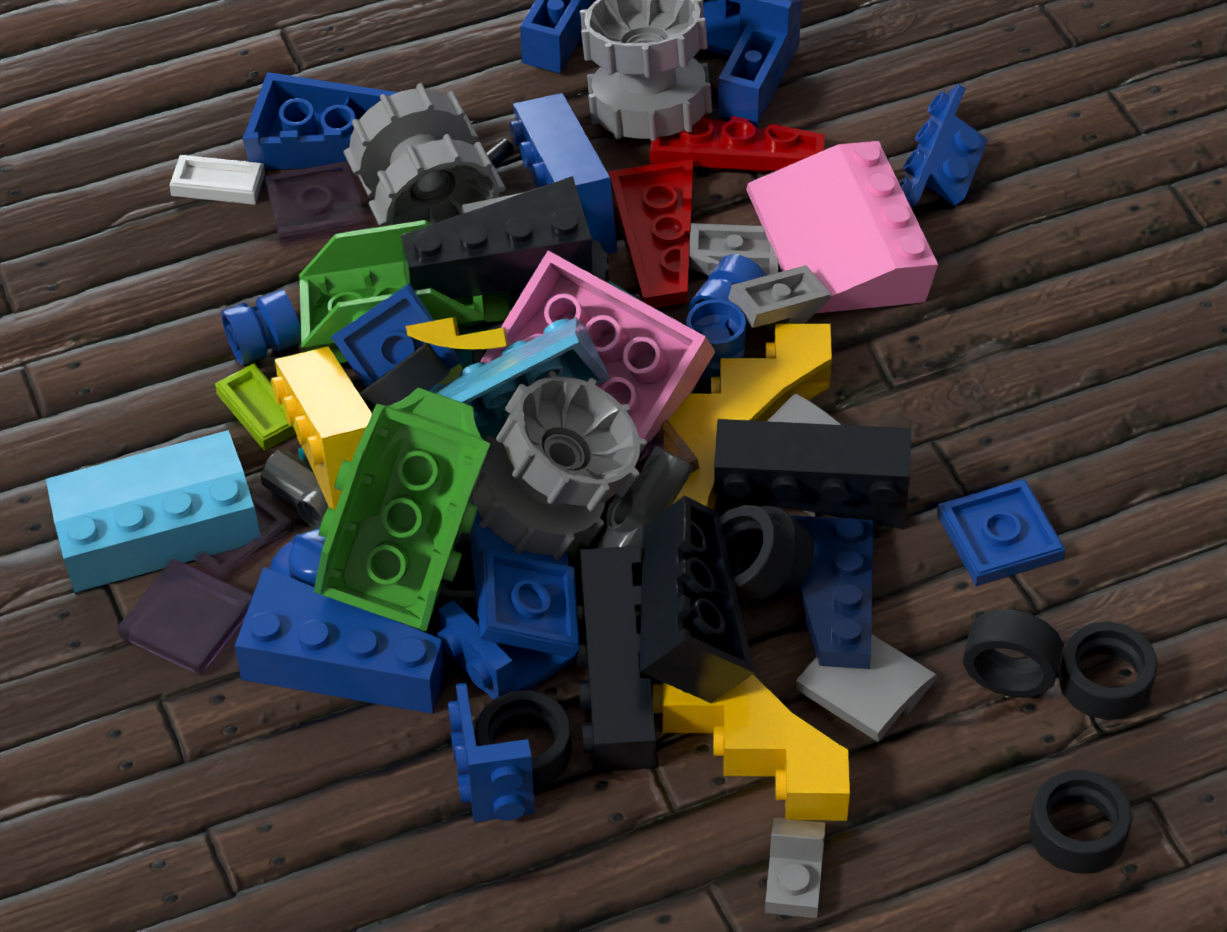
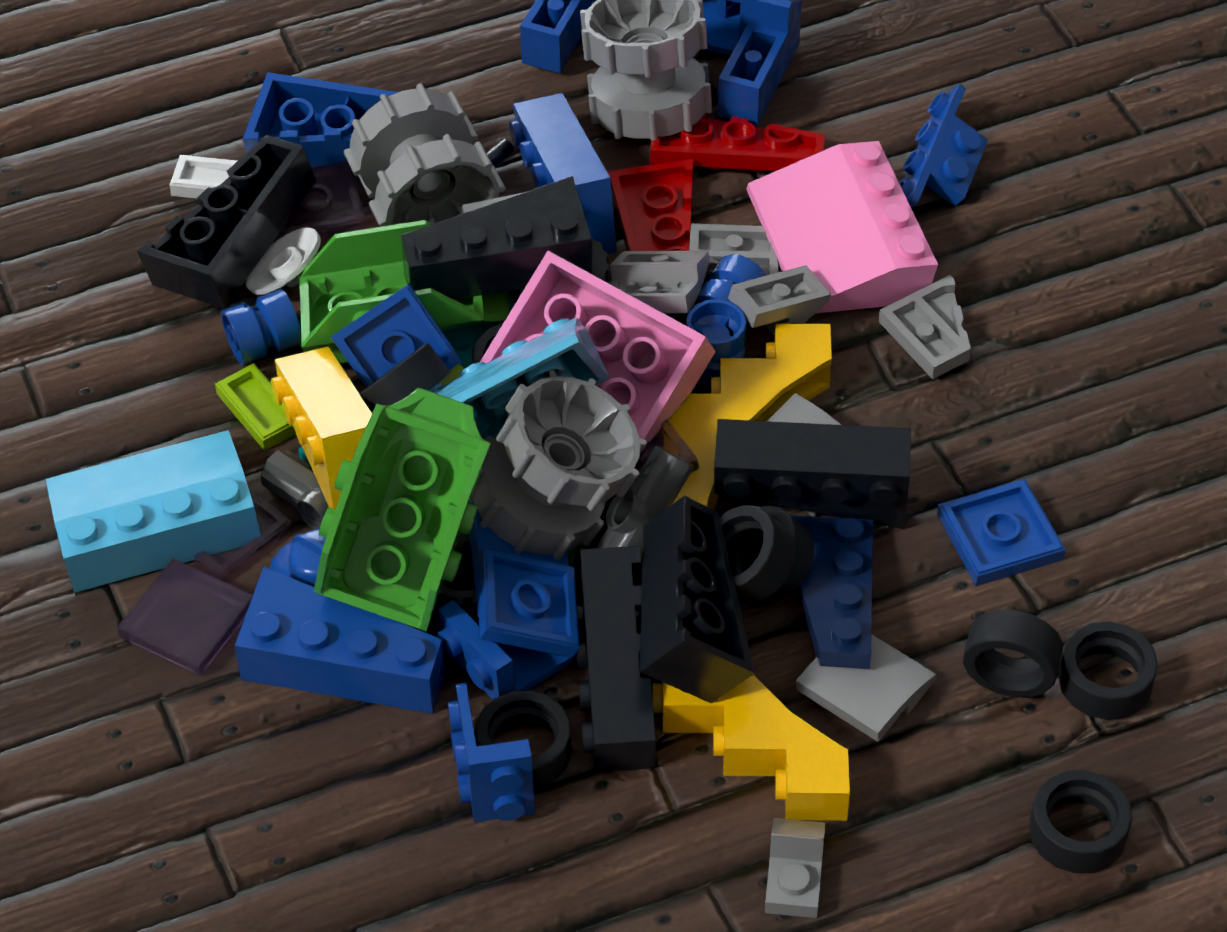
yellow slope [406,317,509,349] -> none
none -> black wedge [137,135,316,309]
none -> white dish [246,227,321,295]
none -> light grey slope [610,250,710,313]
none -> light grey wing [879,275,971,379]

